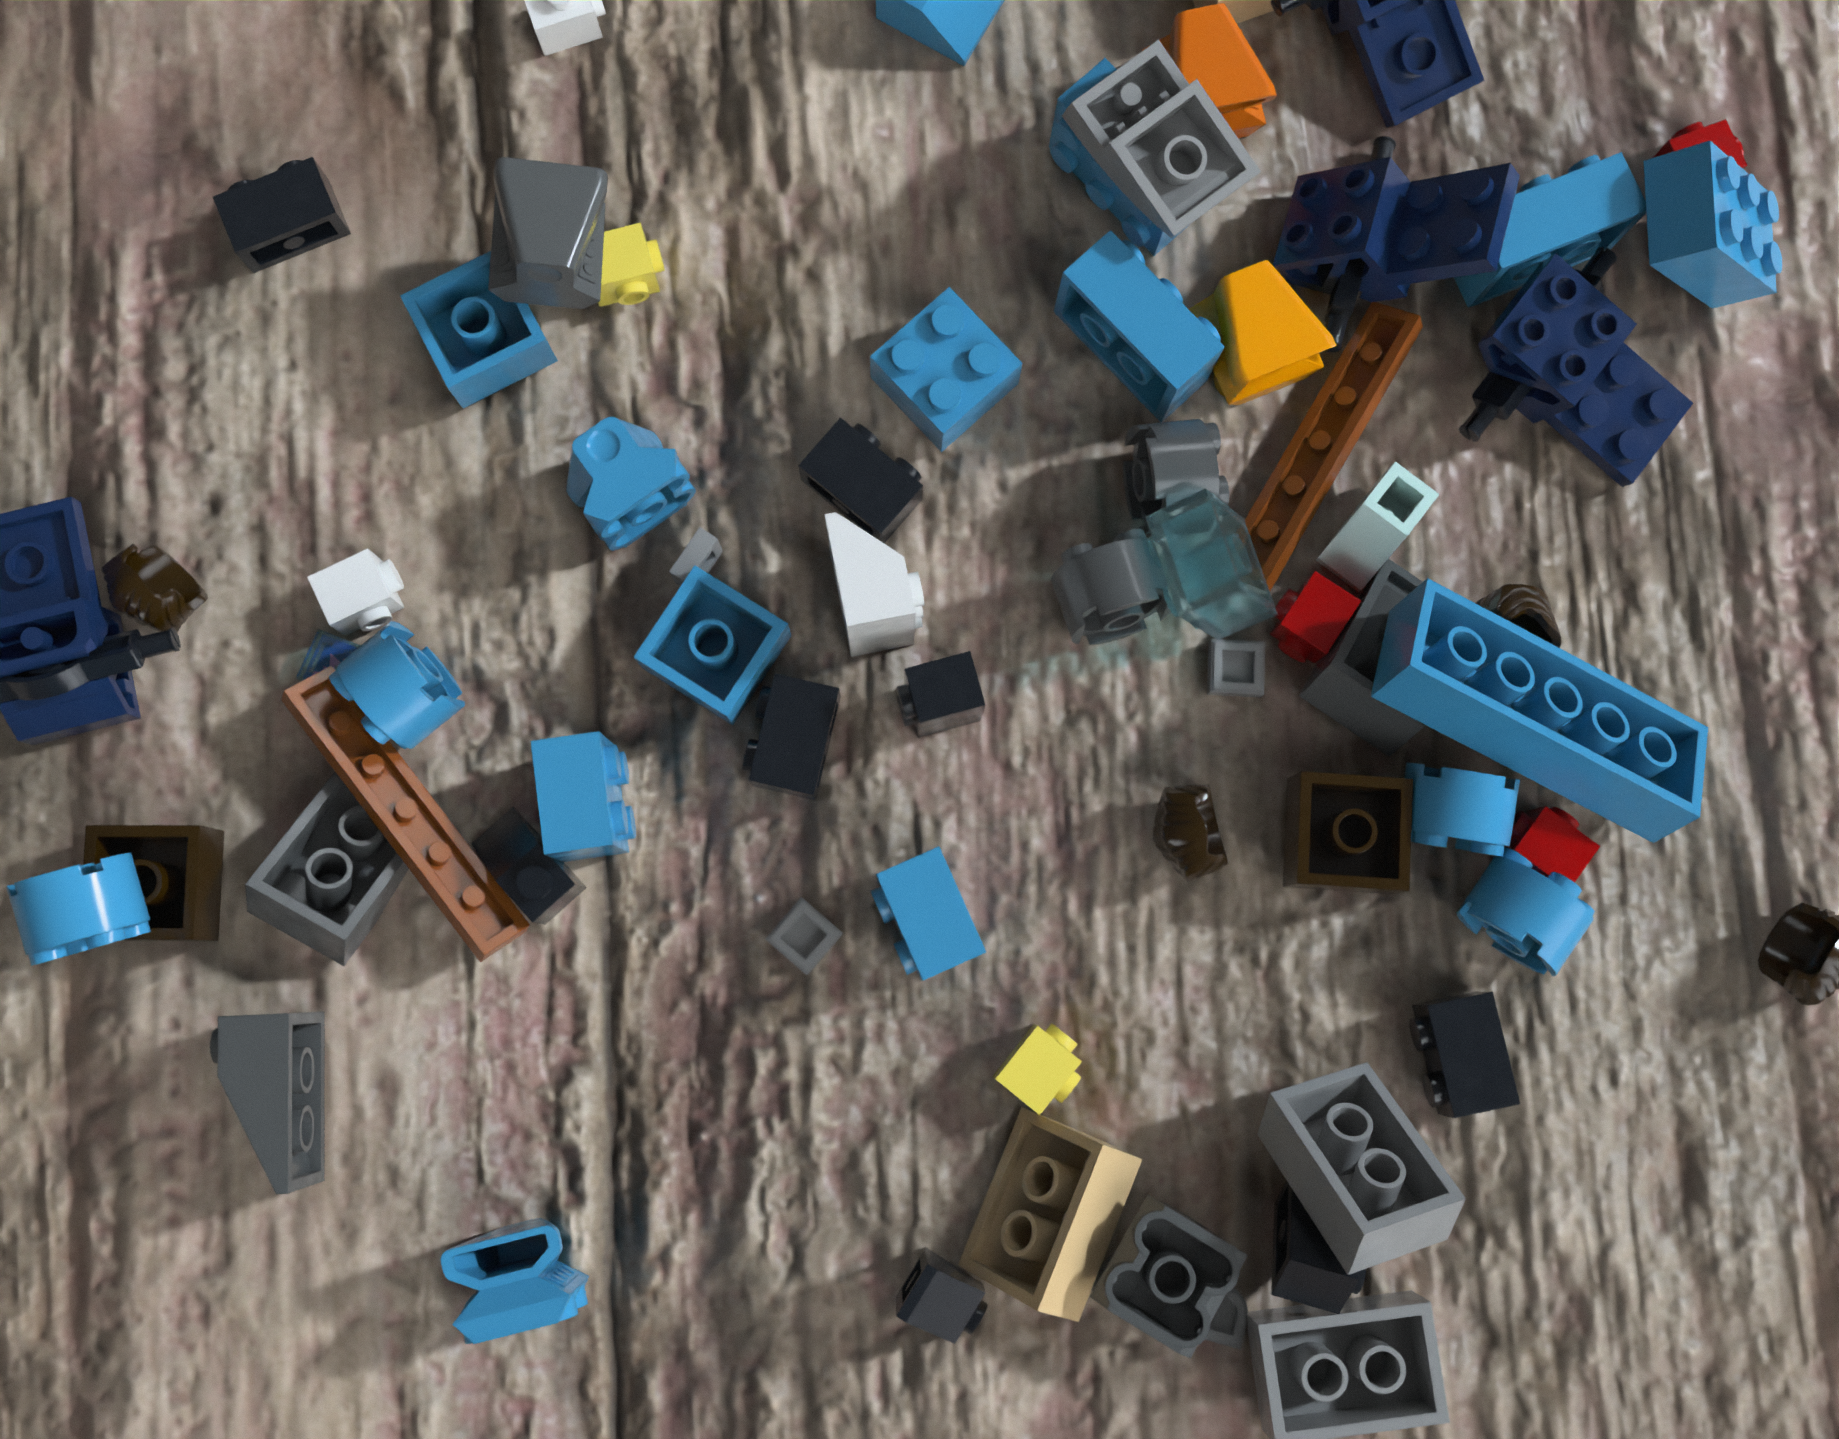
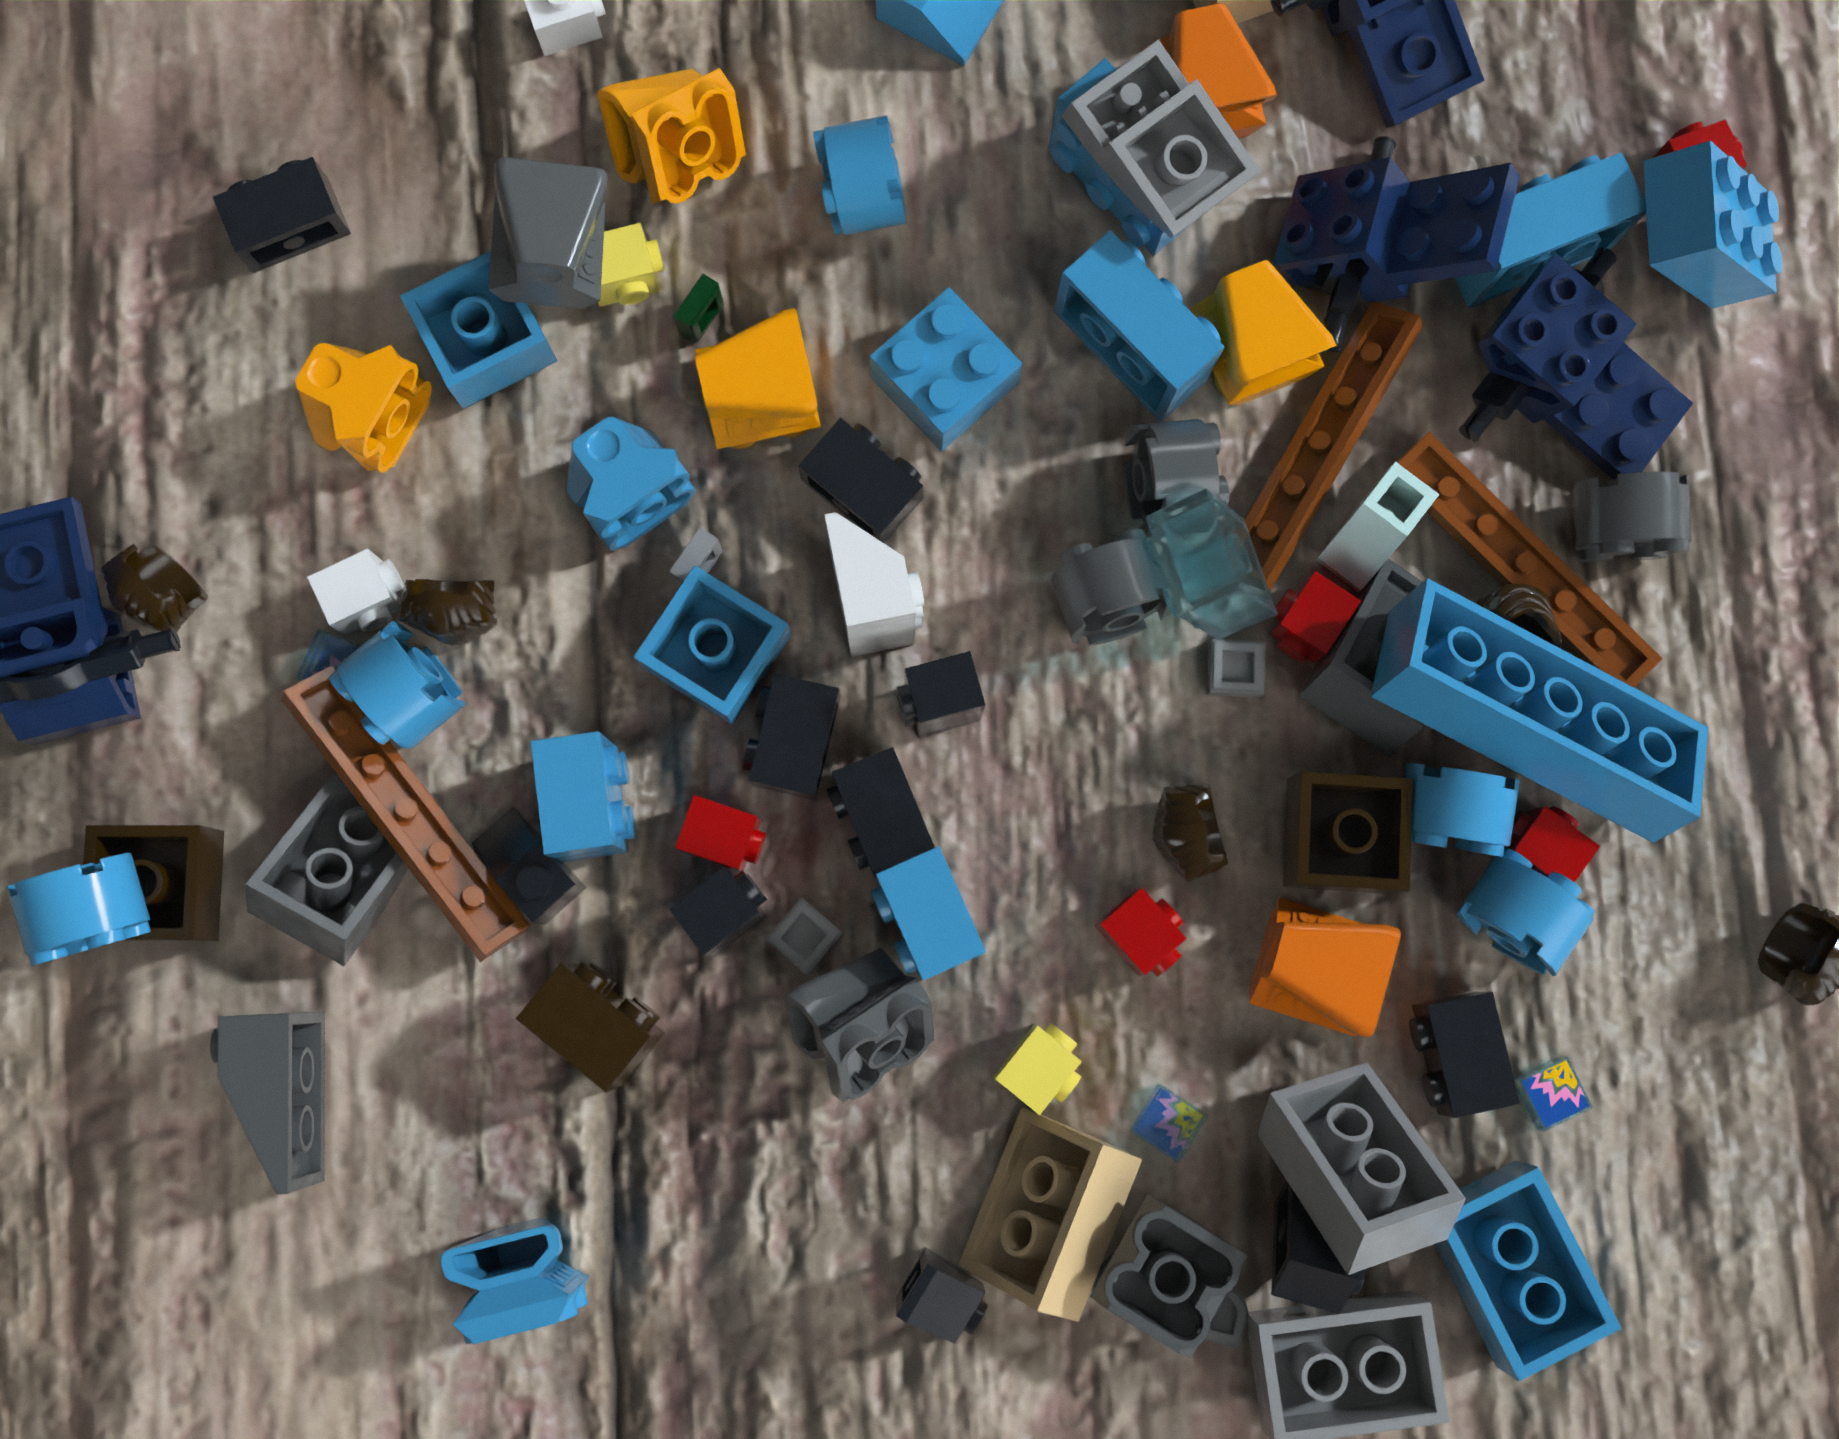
none -> light orange piece [295,343,432,473]
none -> dark brown hair [399,579,497,646]
none -> dark brown brick [516,962,665,1092]
none -> light orange piece [597,68,746,204]
none -> black brick [669,867,768,957]
none -> dark green tile [673,273,724,344]
none -> red brick [675,795,766,872]
none -> light orange piece [695,308,821,449]
none -> dark grey piece [784,948,934,1102]
none -> dark azure brick [813,115,907,235]
none -> black brick [826,747,935,878]
none -> red brick [1095,888,1187,977]
none -> clear light blue tile [1129,1084,1208,1163]
none -> orange piece [1249,897,1401,1038]
none -> dark orange plate [1397,432,1663,687]
none -> dark azure brick [1435,1160,1622,1382]
none -> tile [1514,1056,1593,1132]
none -> dark grey brick [1573,472,1692,562]

